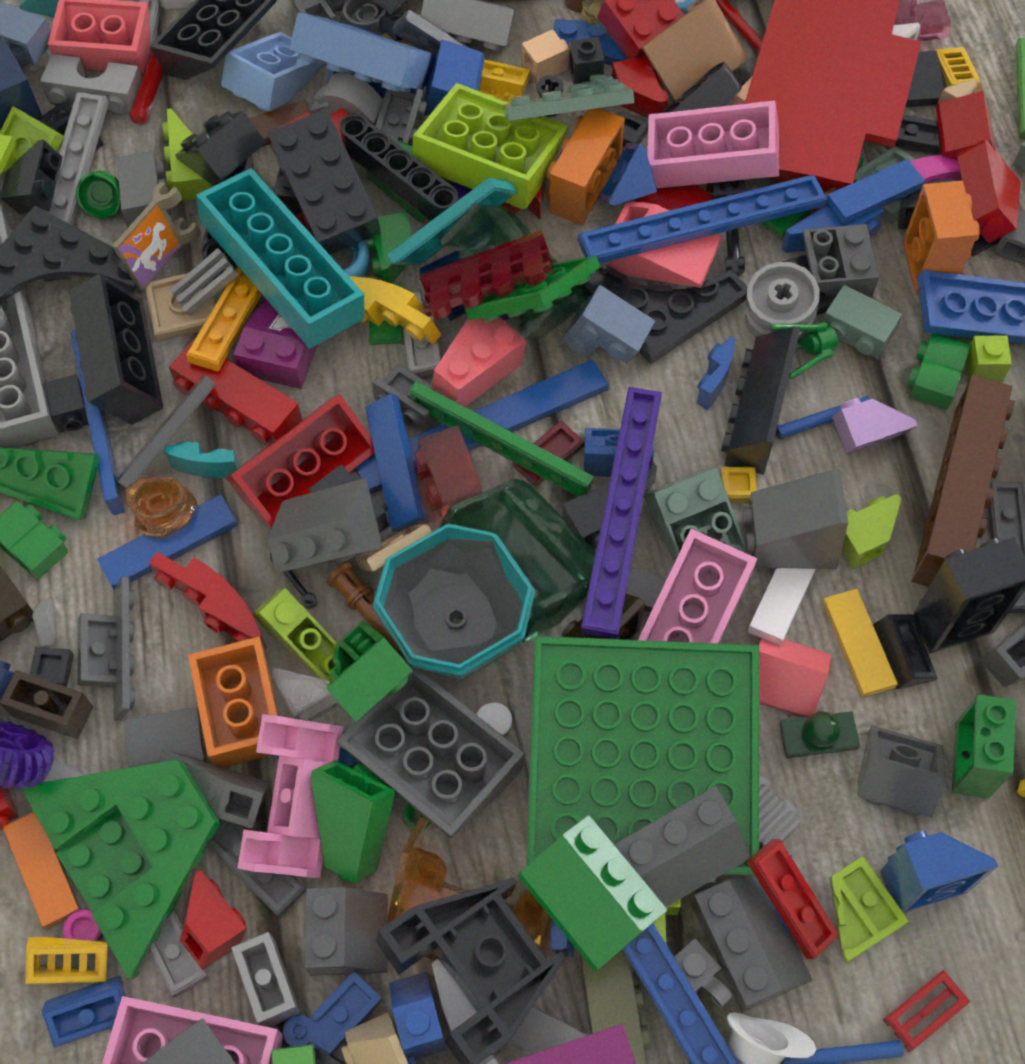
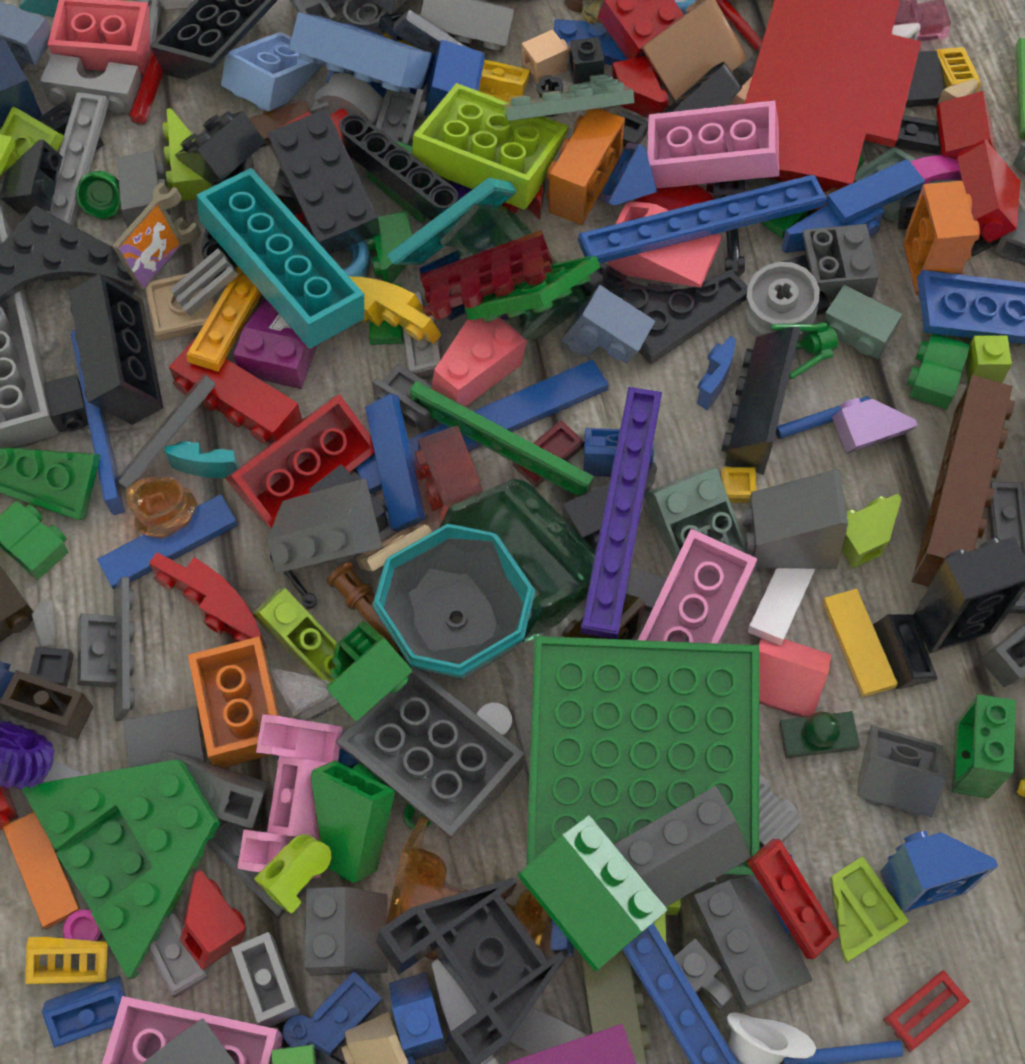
none -> lime leg [254,834,331,914]

